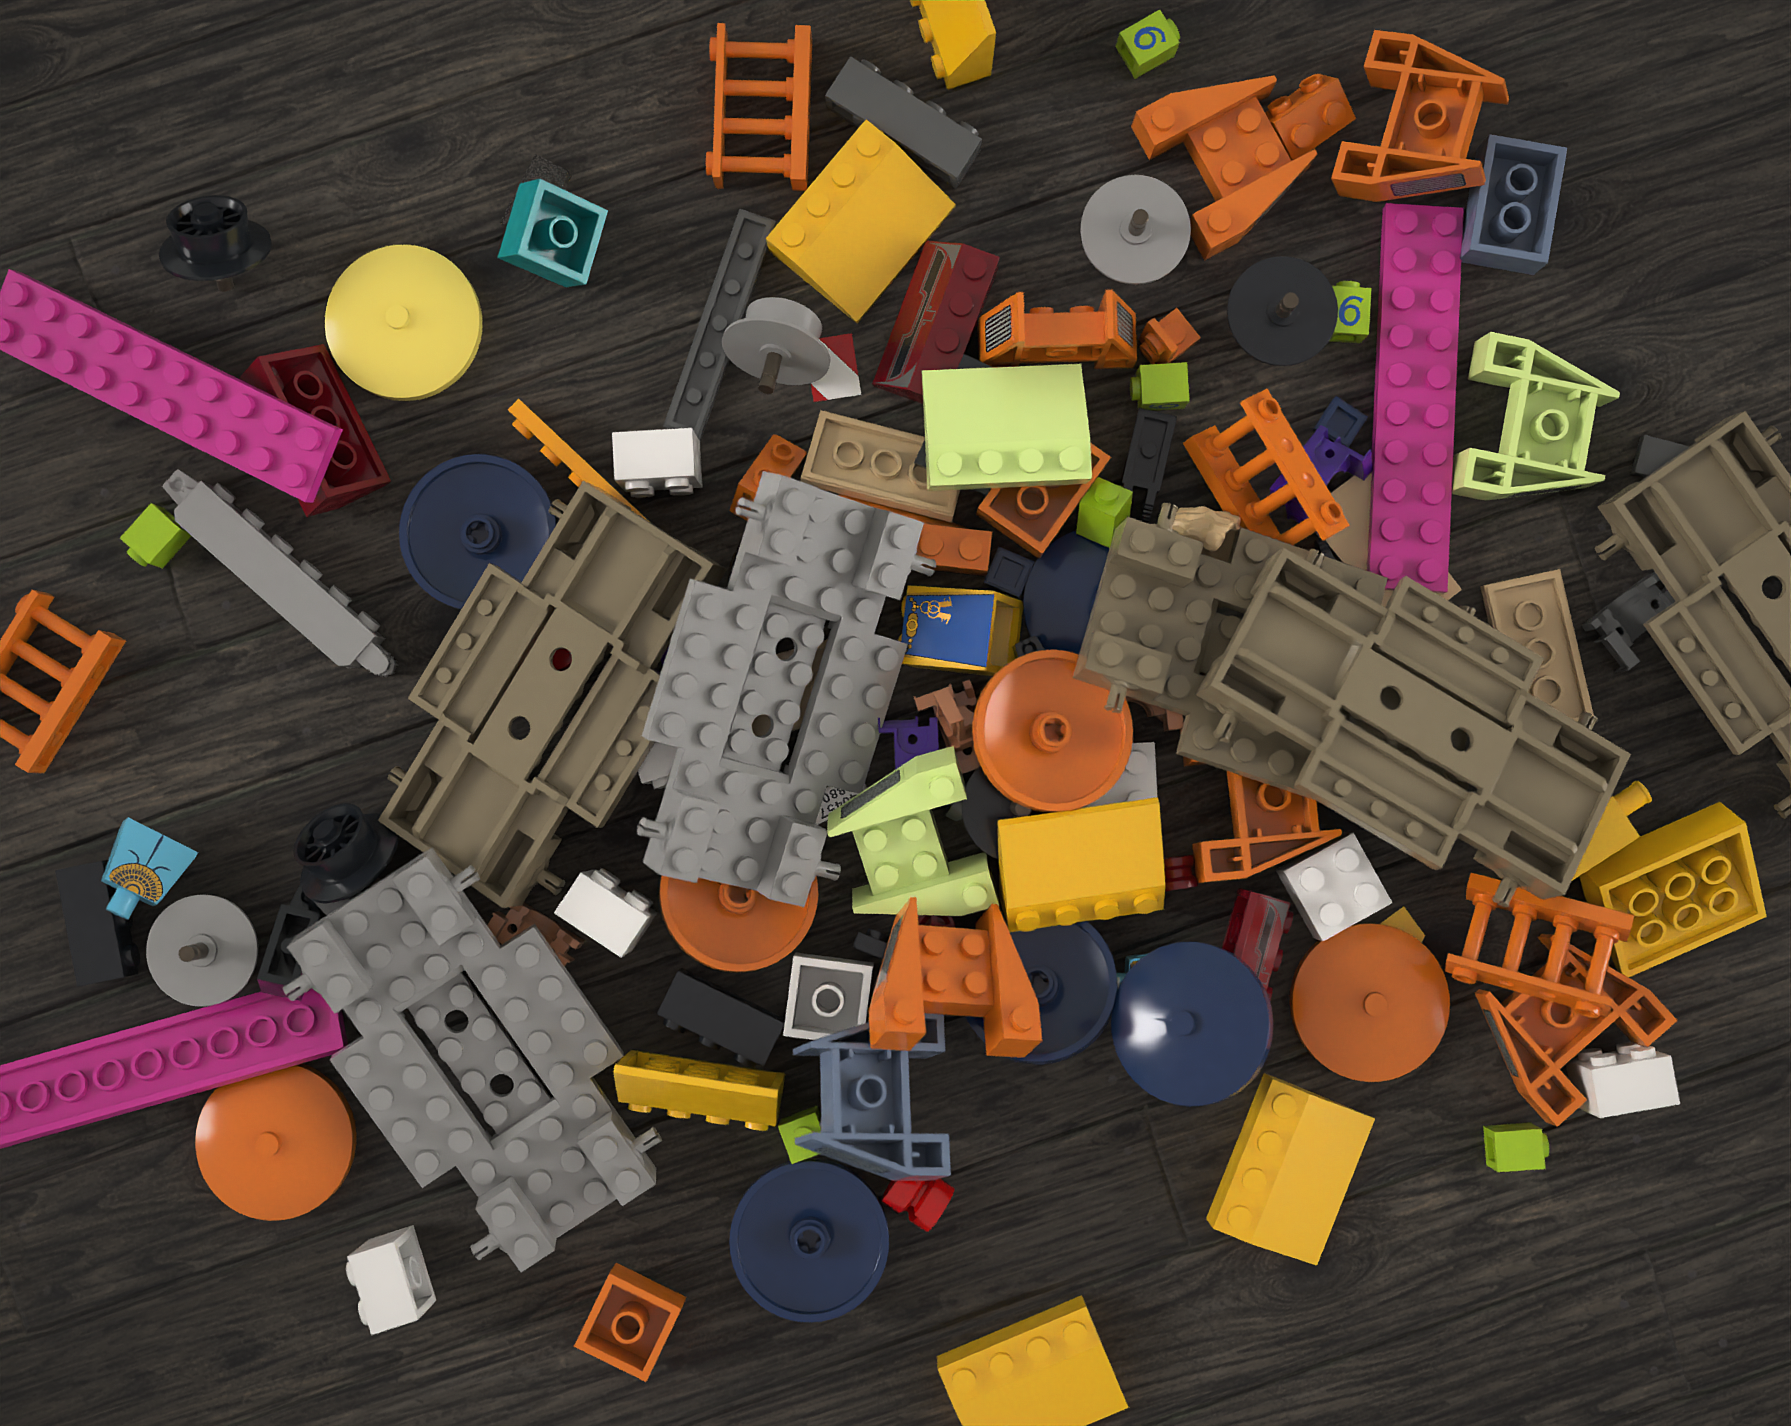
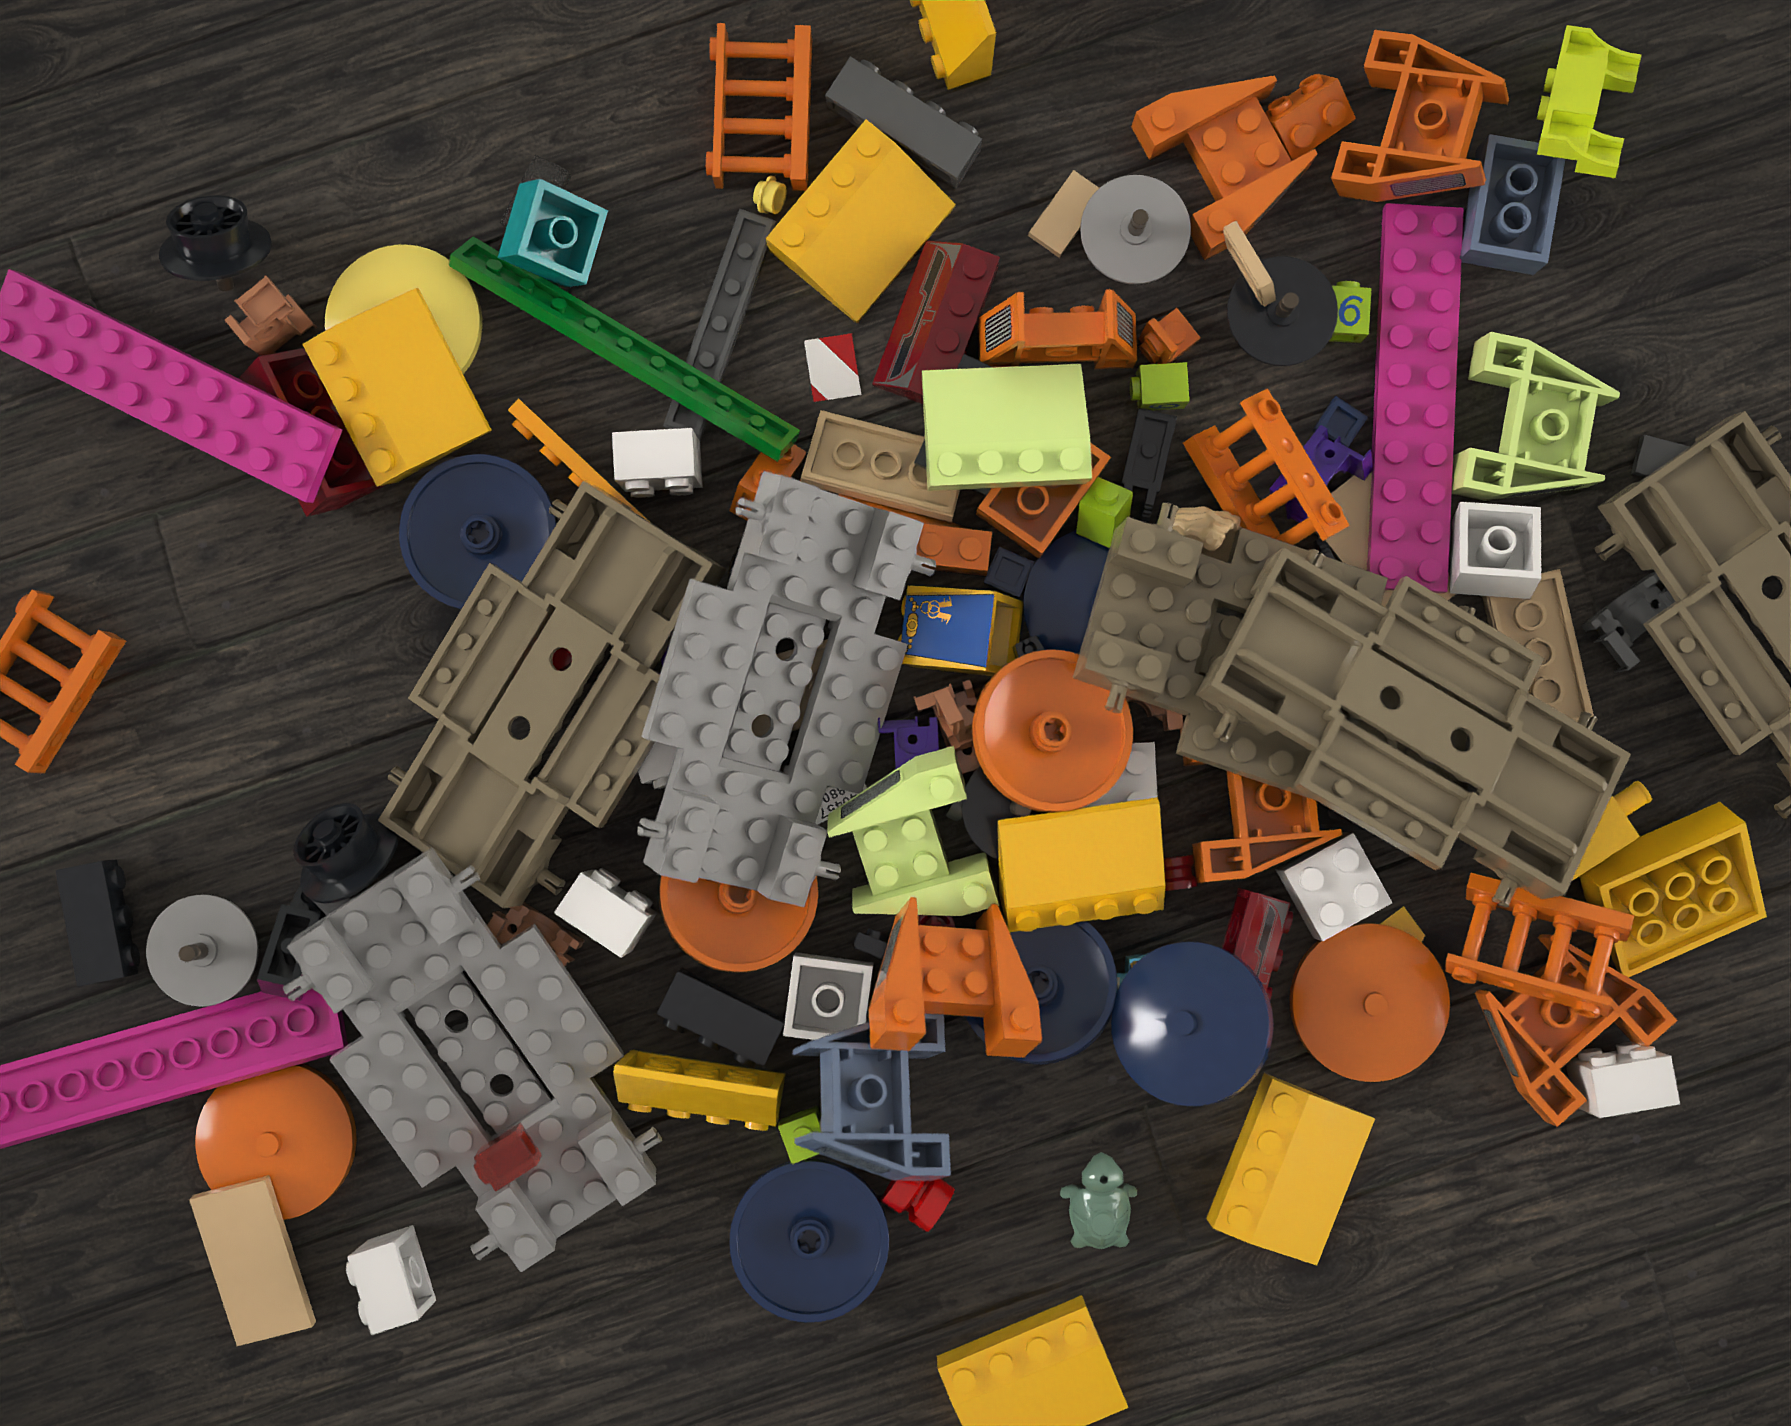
medium azure torso [101,817,198,920] -> none
lime brick [120,503,191,568] -> none
light grey hinge [162,469,398,677] -> none
orange brick [574,1263,686,1382] -> none
light grey piece [722,297,830,394] -> none
lime brick [1116,9,1180,79] -> none
lime brick [1483,1123,1549,1172] -> none
none -> tan tile [189,1175,316,1346]
none -> nougat piece [225,275,317,356]
none -> yellow slope [302,288,492,487]
none -> green plate [449,237,800,462]
none -> clear red brick [474,1122,542,1192]
none -> light yellow plate [753,176,786,214]
none -> tan tile [1028,170,1099,258]
none -> sand green animal [1060,1152,1137,1249]
none -> tan tile [1223,221,1276,307]
none -> white brick [1450,502,1541,599]
none -> neon yellow bracket [1536,25,1641,178]

